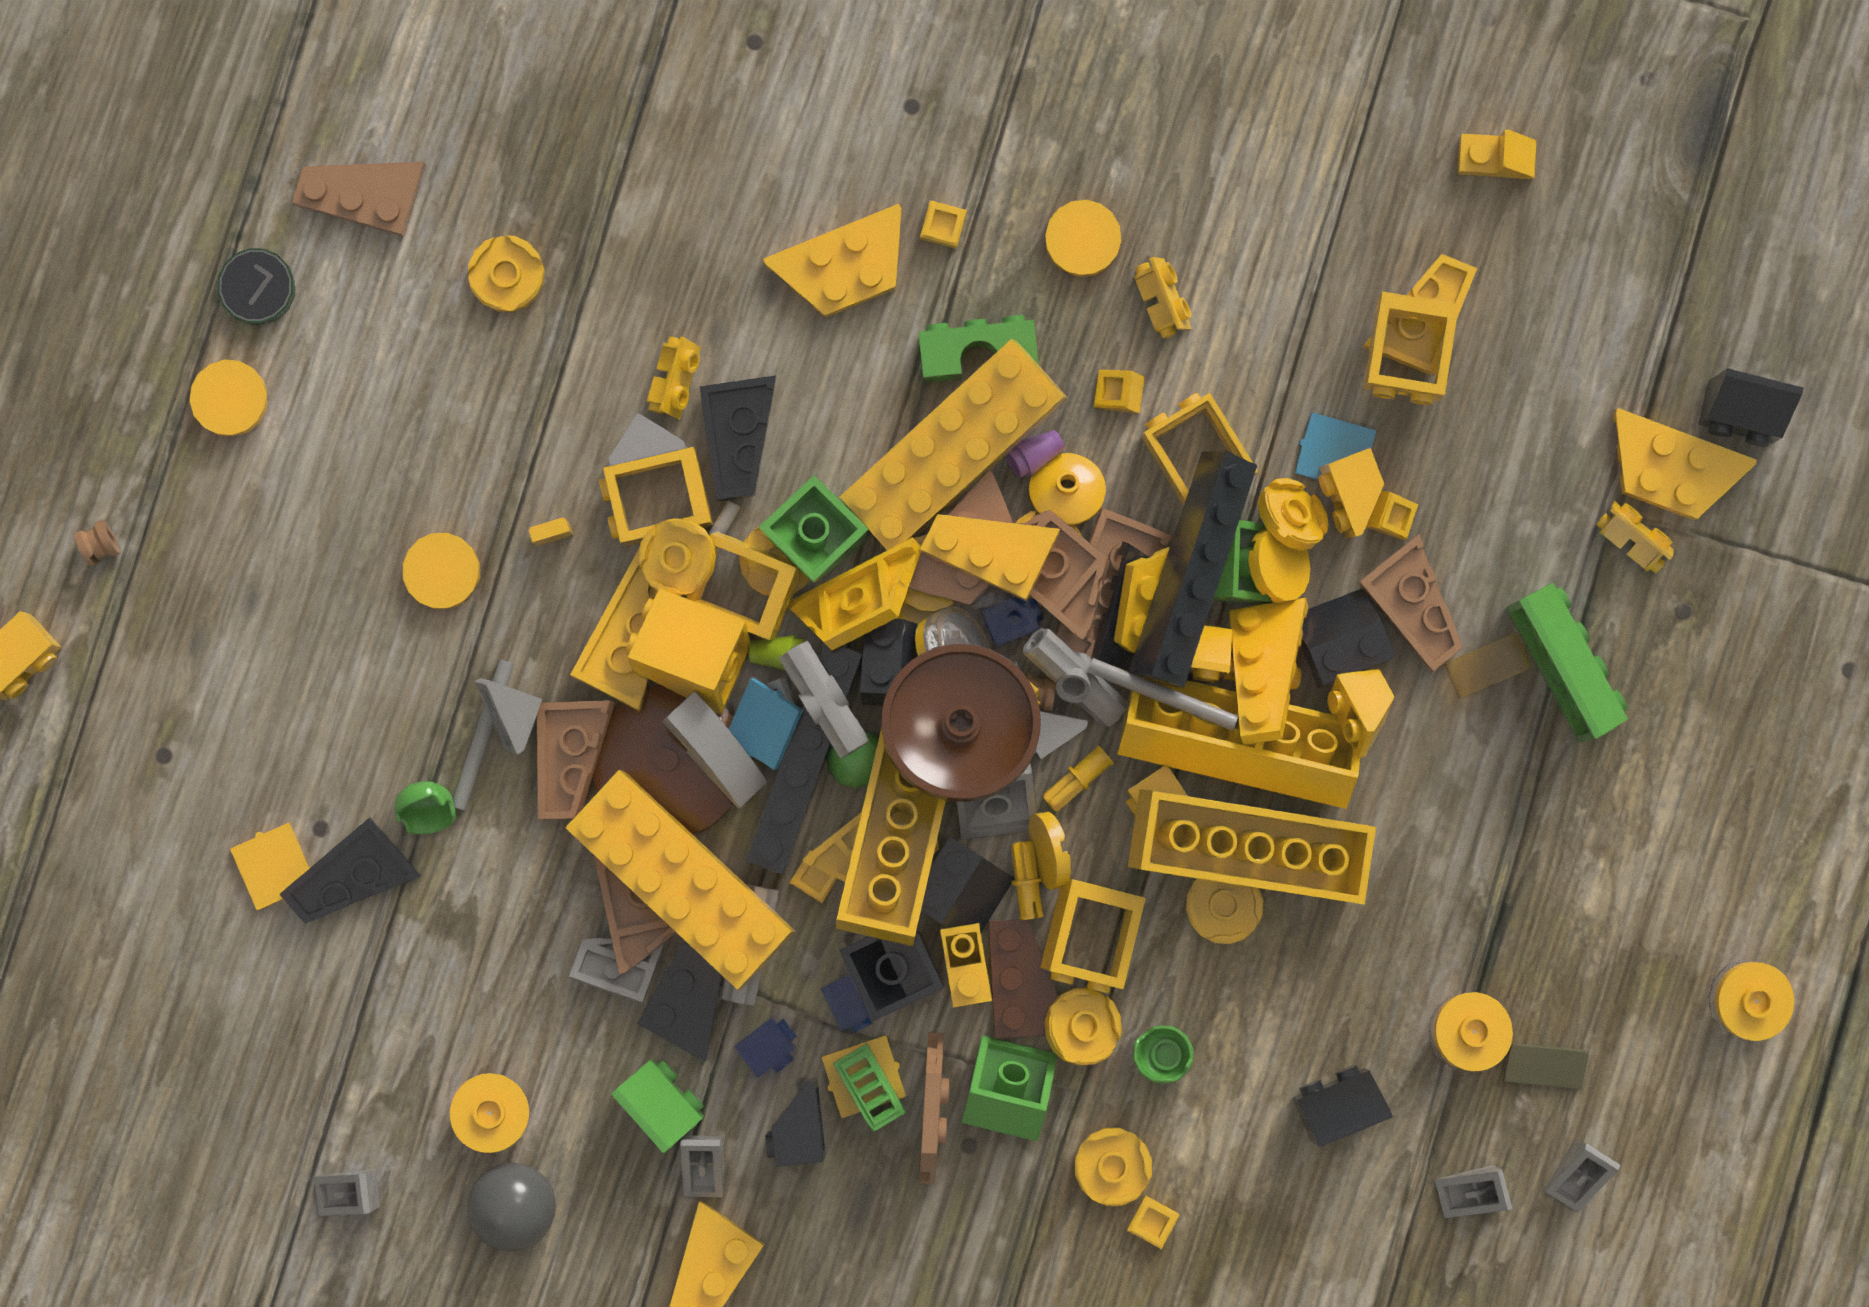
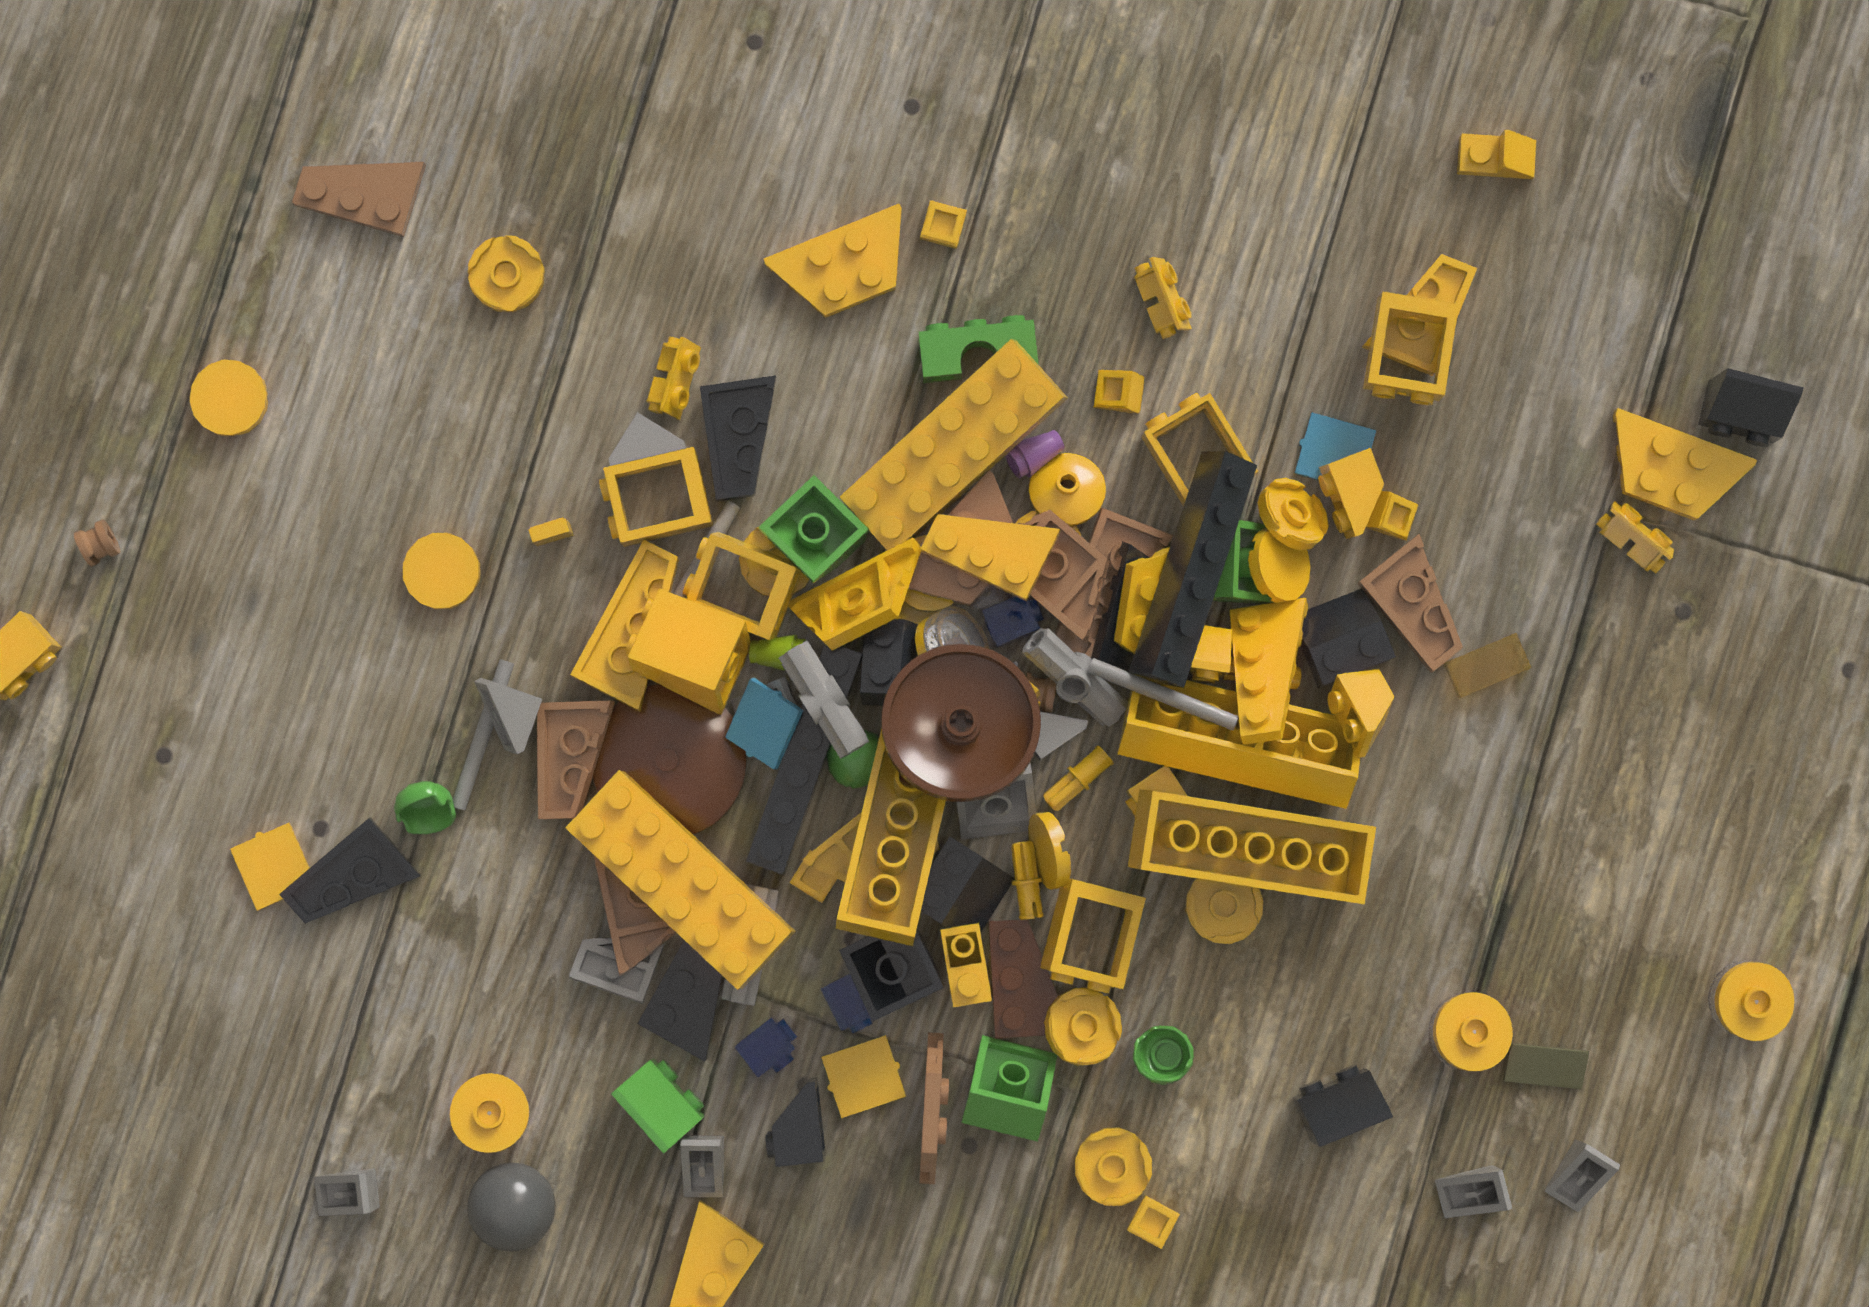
black tile [218,248,296,325] -> none
yellow tile [638,518,716,596] -> none
light grey slope [661,691,767,809] -> none
bright green slope [833,1043,906,1132] -> none
yellow tile [1045,200,1121,277] -> none
bright green slope [1505,582,1628,743] -> none

